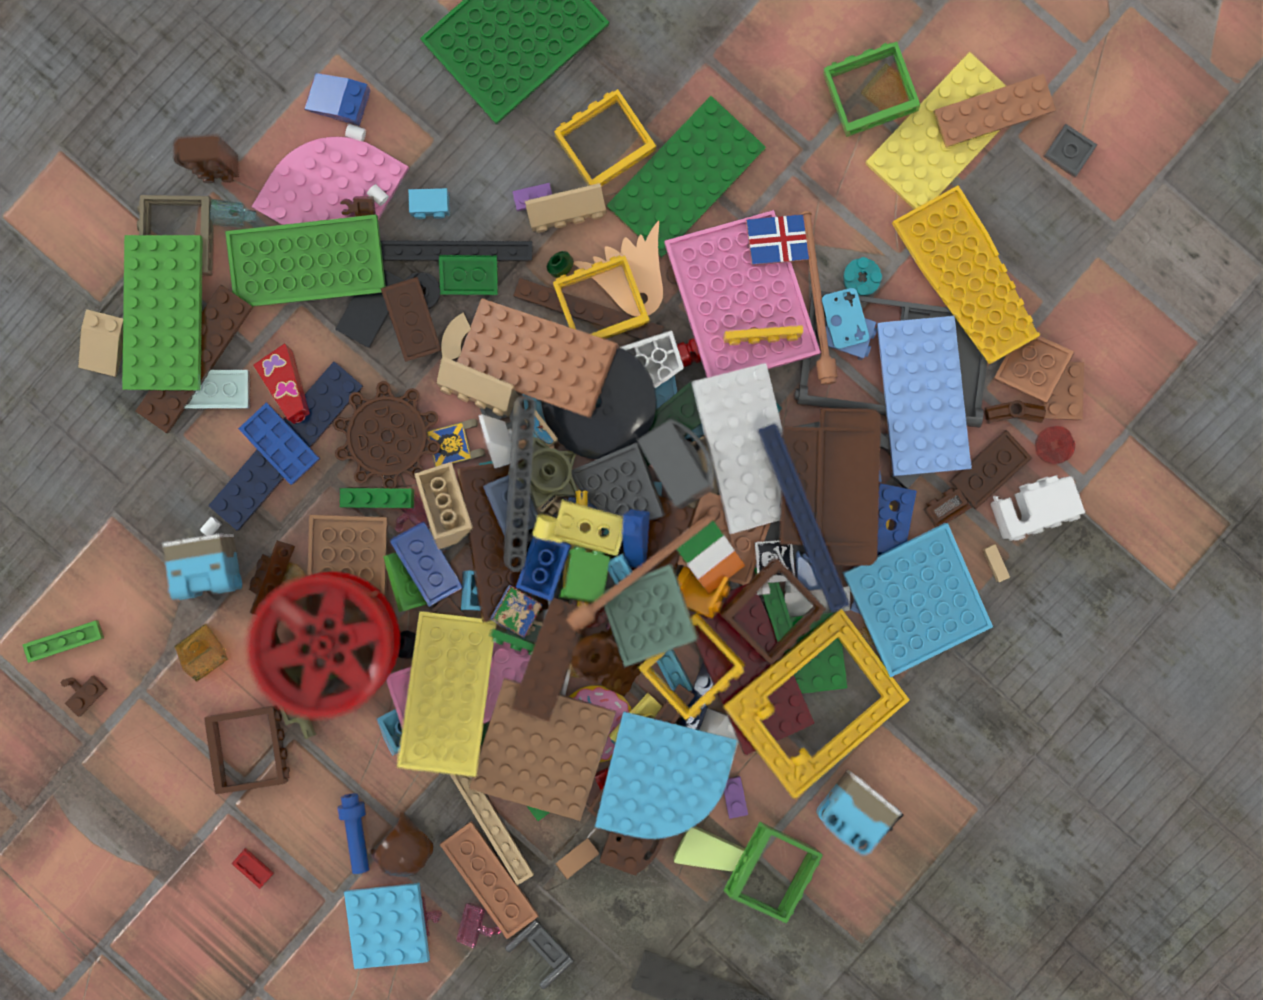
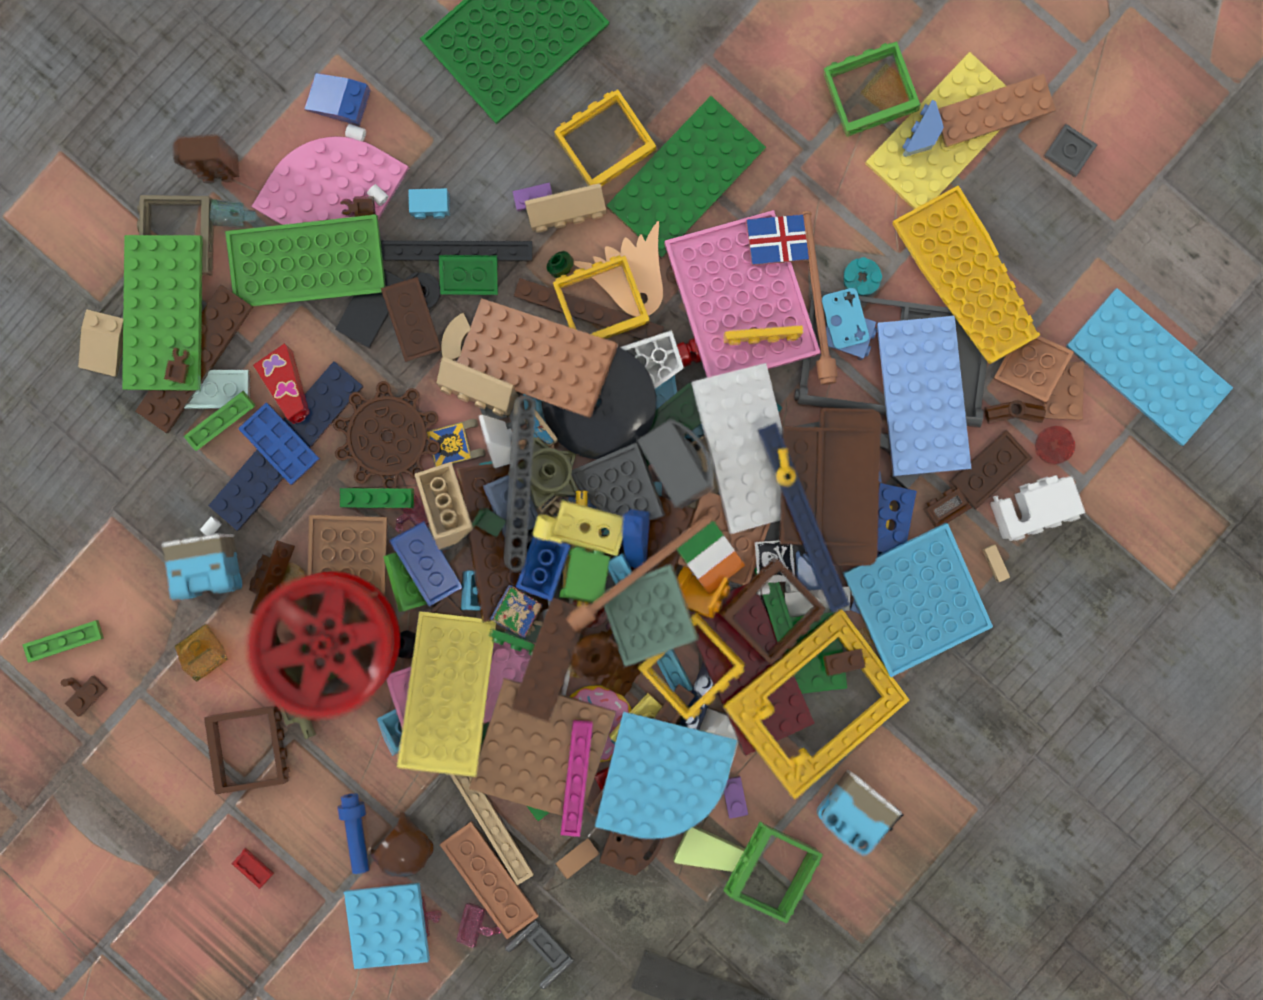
none -> reddish brown plate [164,348,190,384]
none -> bright green plate [183,390,256,451]
none -> dark green bracket [471,507,506,537]
none -> dark pink tile [561,720,593,837]
none -> yellow bar [776,449,796,486]
none -> reddish brown plate [823,649,865,676]
none -> medium blue slope [902,100,944,157]
none -> medium azure plate [1066,288,1233,446]

